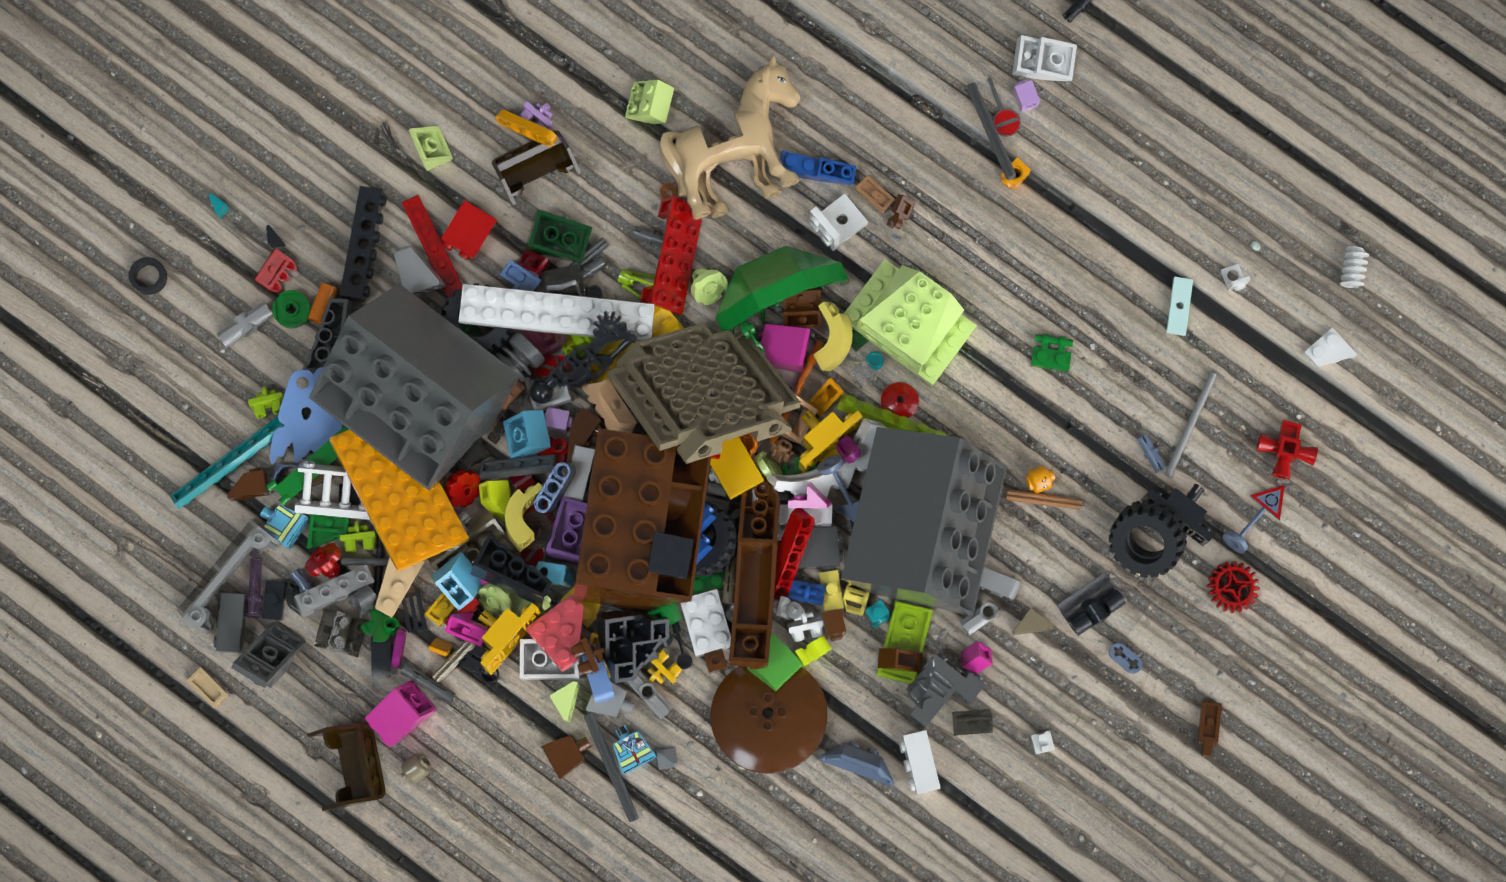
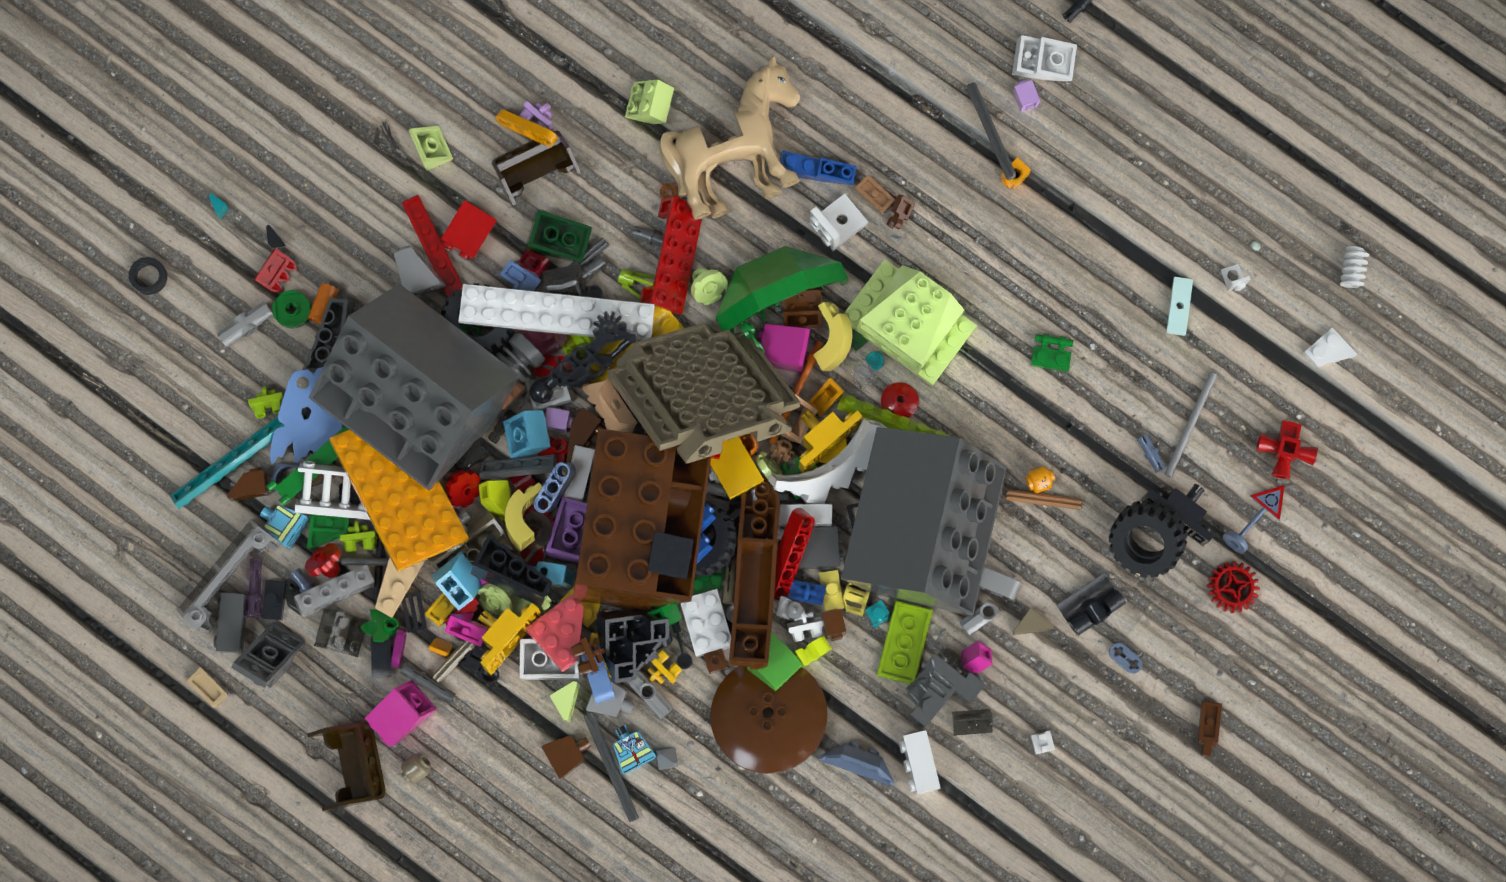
black brick [340,186,387,303] -> none
dark grey piece [349,586,377,617] -> none
slope [788,483,831,508] -> none
sand blue piece [817,455,859,522] -> none
magenta tile [836,436,861,463] -> none
reddish brown slope [878,648,922,673] -> none
piece [988,77,1021,137] -> none

